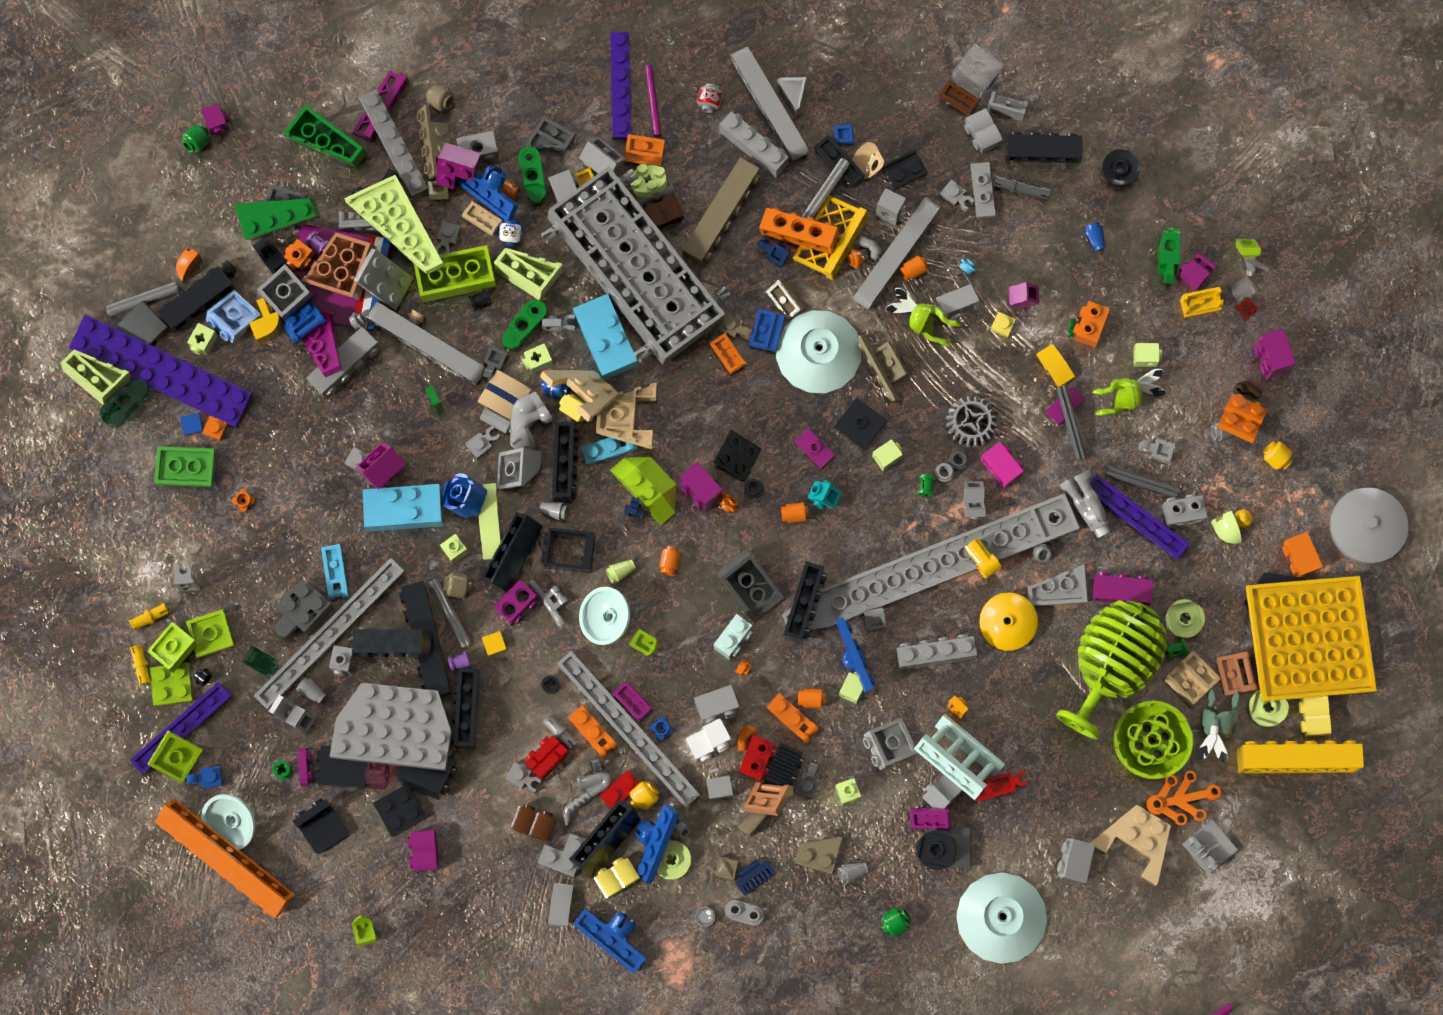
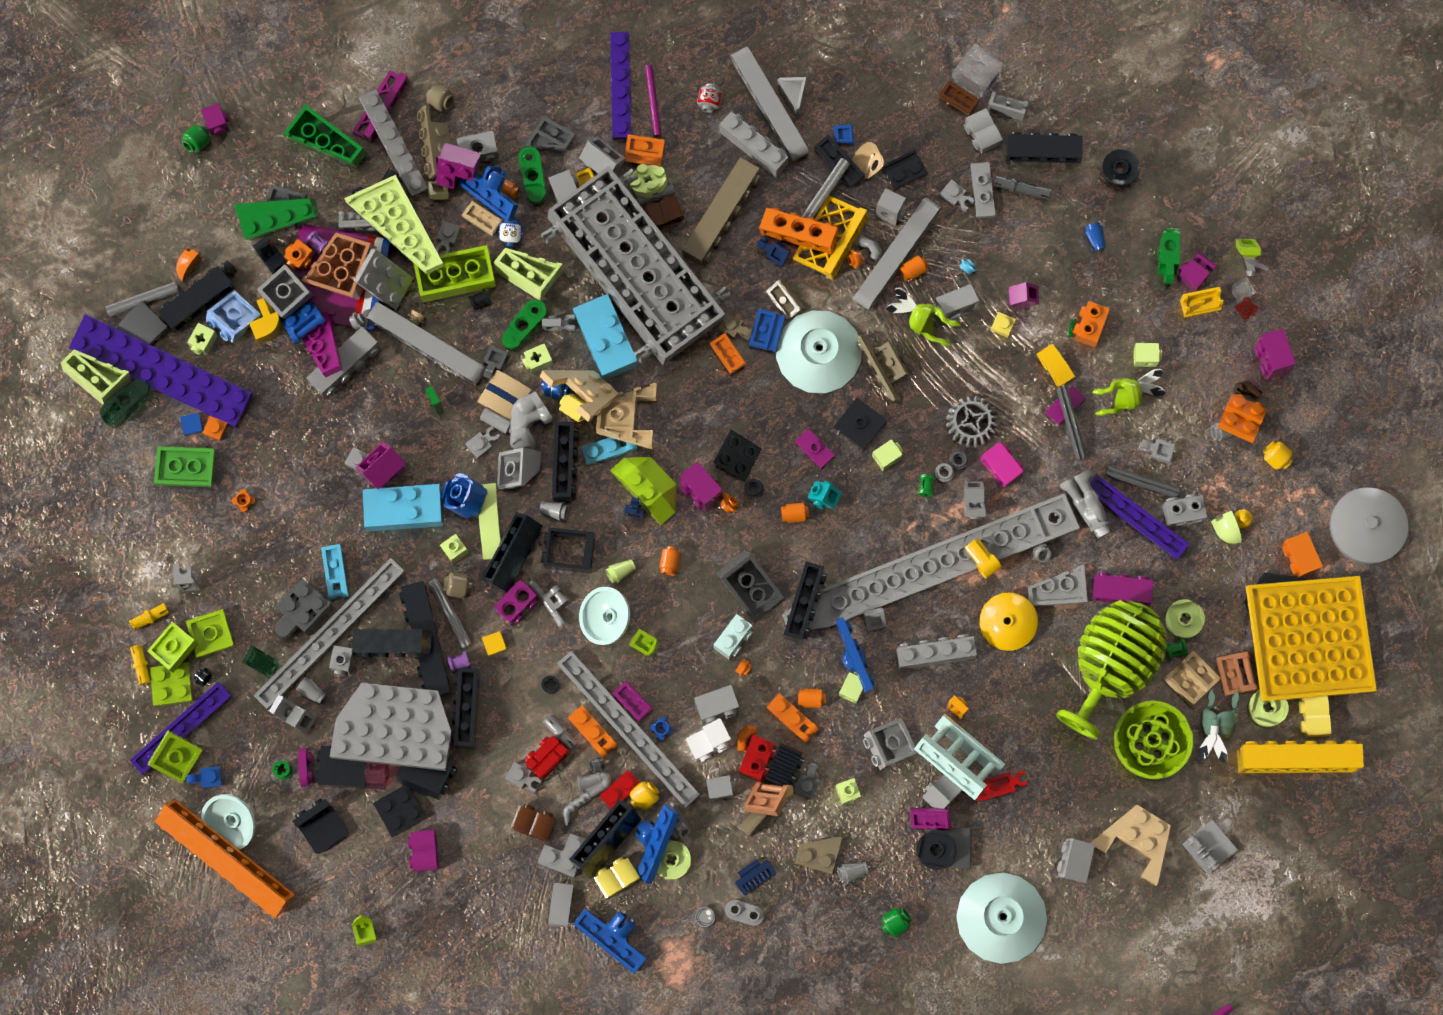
dark tan tile [715,856,738,881] -> none
orange plant [1146,771,1222,826] -> none

